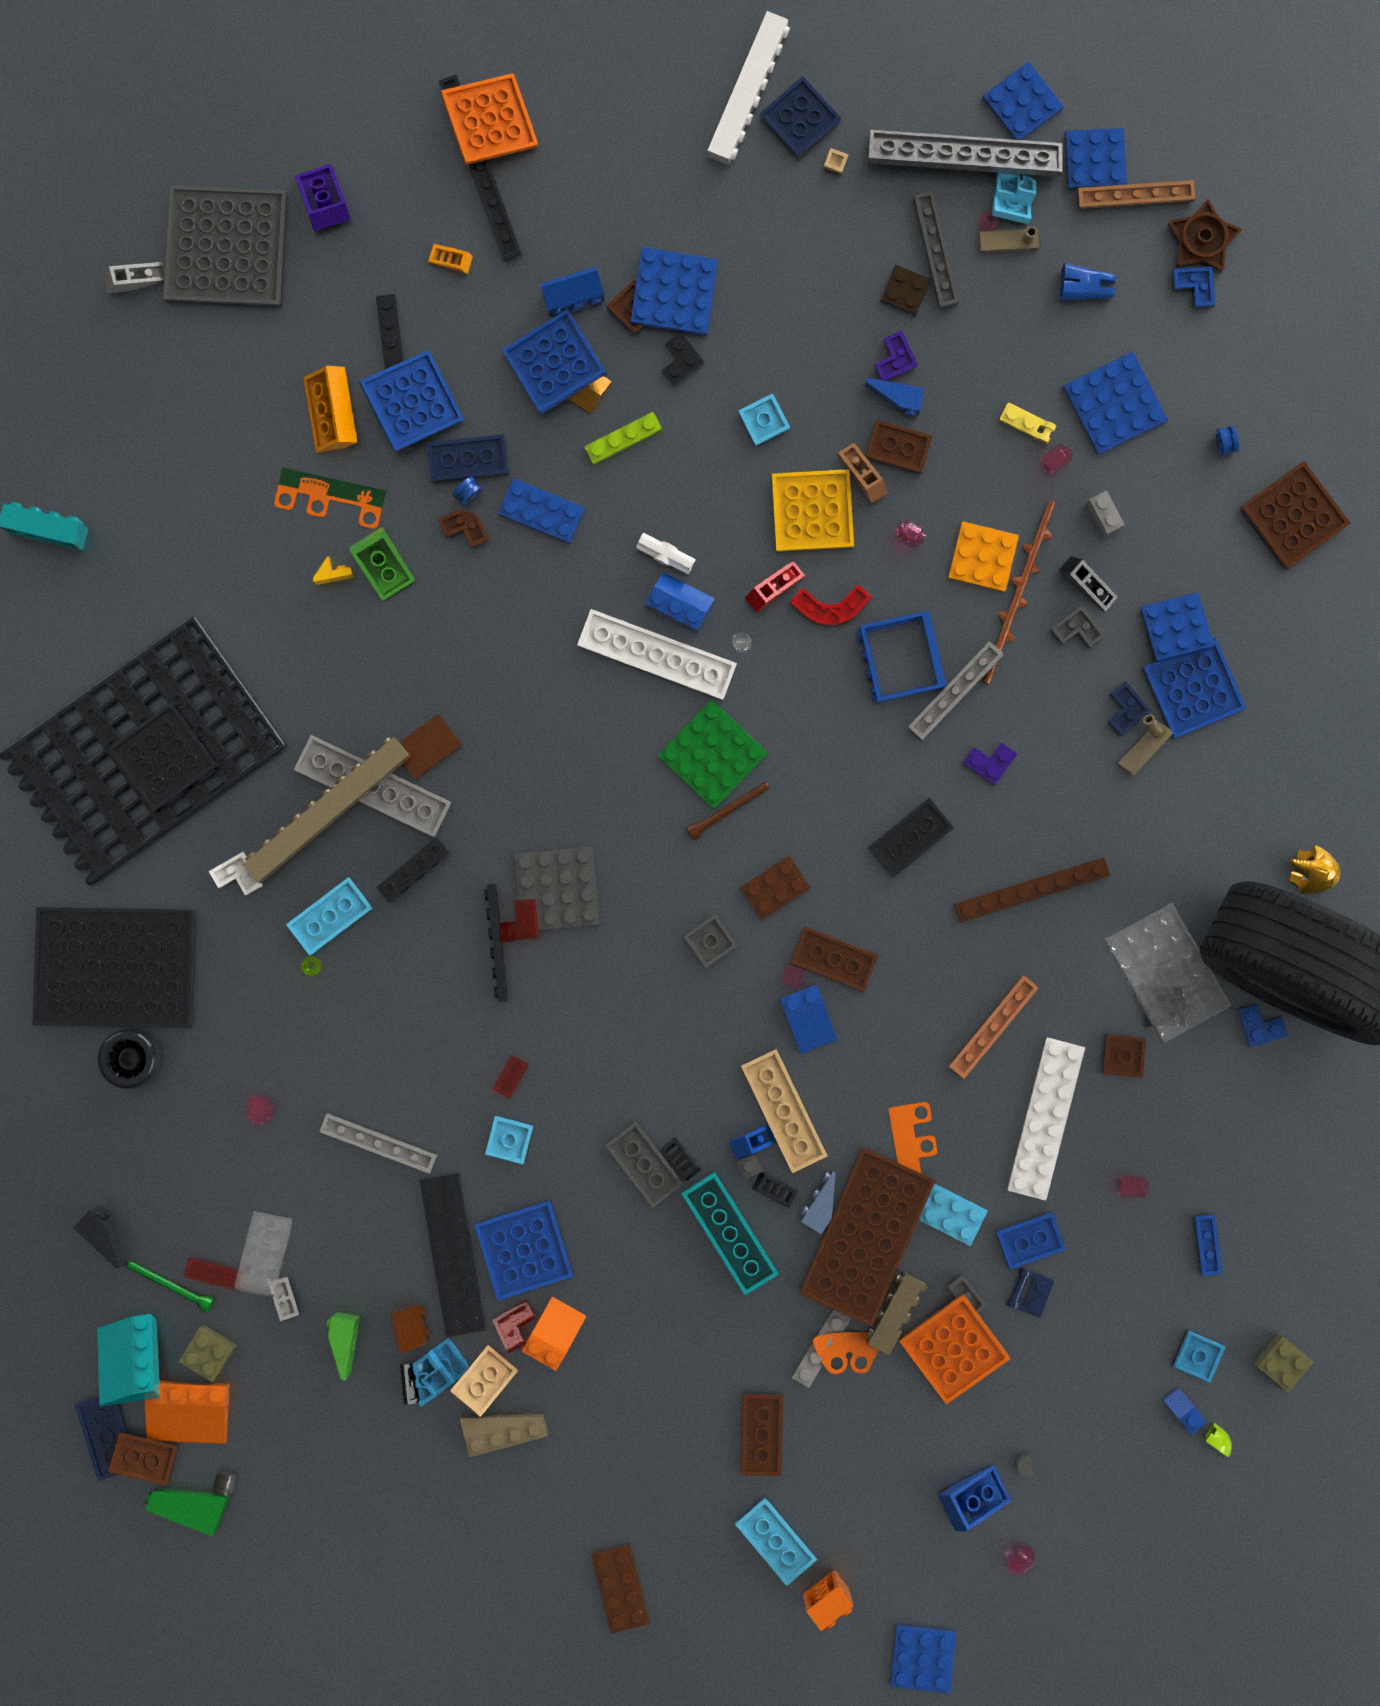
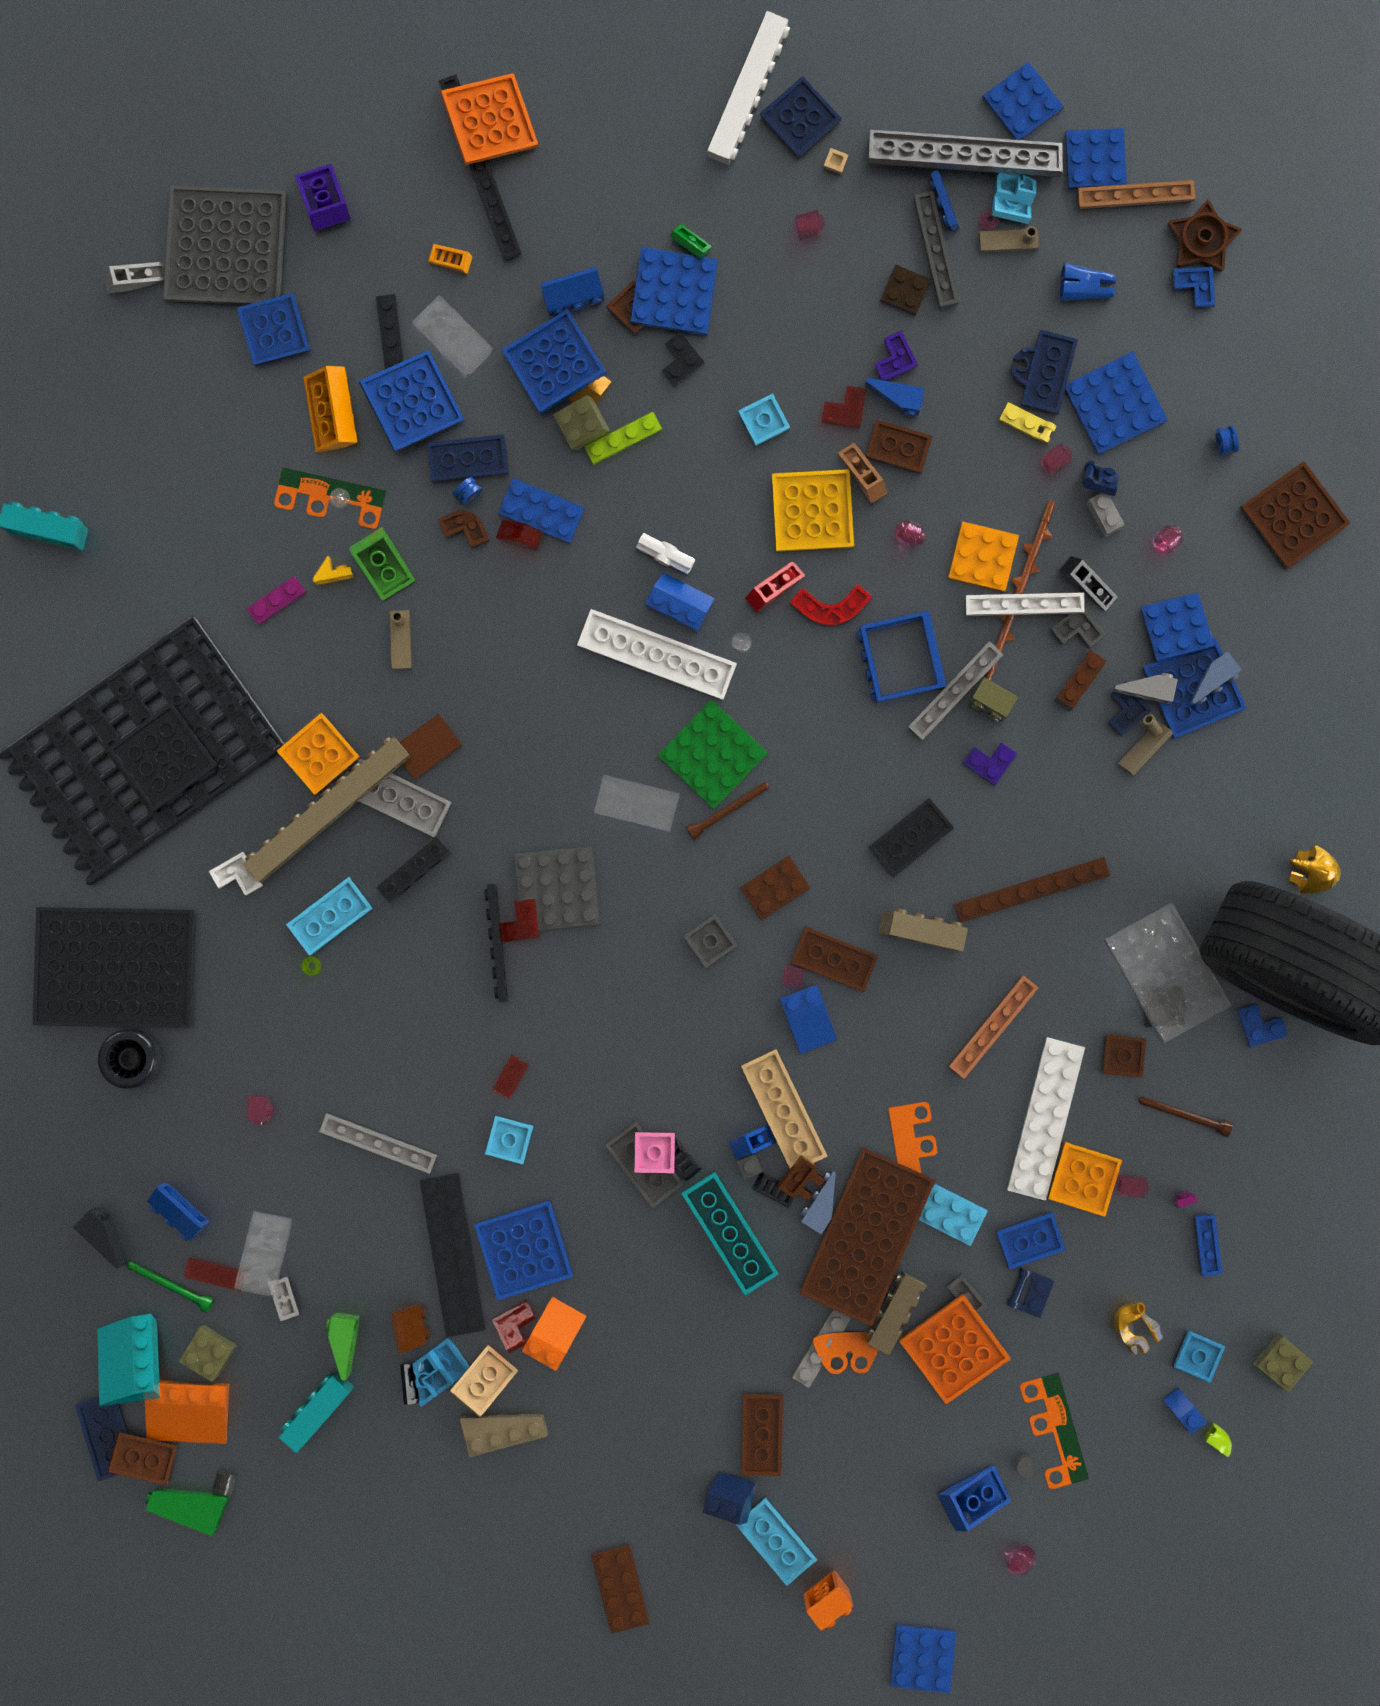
none -> blue slope [147,1183,210,1242]
none -> blue plate [237,293,310,365]
none -> magenta plate [247,576,307,626]
none -> light orange plate [277,713,361,796]
none -> teal brick [279,1371,355,1454]
none -> clear tile [330,488,350,509]
none -> dark tan piece [390,610,412,670]
none -> clear plate [412,295,494,377]
none -> clear red slope [496,520,543,550]
none -> olive brick [553,395,610,451]
none -> clear plate [594,775,680,832]
none -> bright pink plate [634,1132,675,1173]
none -> green plate [670,224,712,259]
none -> dark blue slope [703,1472,757,1525]
none -> reddish brown plate [777,1155,825,1202]
none -> clear pink brick [795,210,825,240]
none -> clear red plate [822,386,866,428]
none -> dark tan wedge [878,908,968,951]
none -> blue plate [929,170,960,231]
none -> white plate [966,593,1085,616]
none -> olive brick [969,677,1018,722]
none -> dark blue plate [1011,330,1078,415]
none -> piece [1020,1373,1089,1489]
none -> light orange plate [1047,1142,1122,1217]
none -> reddish brown brick [1054,650,1107,711]
none -> dark blue plate [1082,461,1119,496]
none -> light grey slope [1112,673,1178,704]
none -> pearl gold piece [1114,1302,1163,1354]
none -> reddish brown piece [1139,1097,1233,1138]
none -> clear pink head [1154,525,1183,554]
none -> magenta plate [1173,1191,1198,1208]
none -> sand blue slope [1189,651,1242,706]

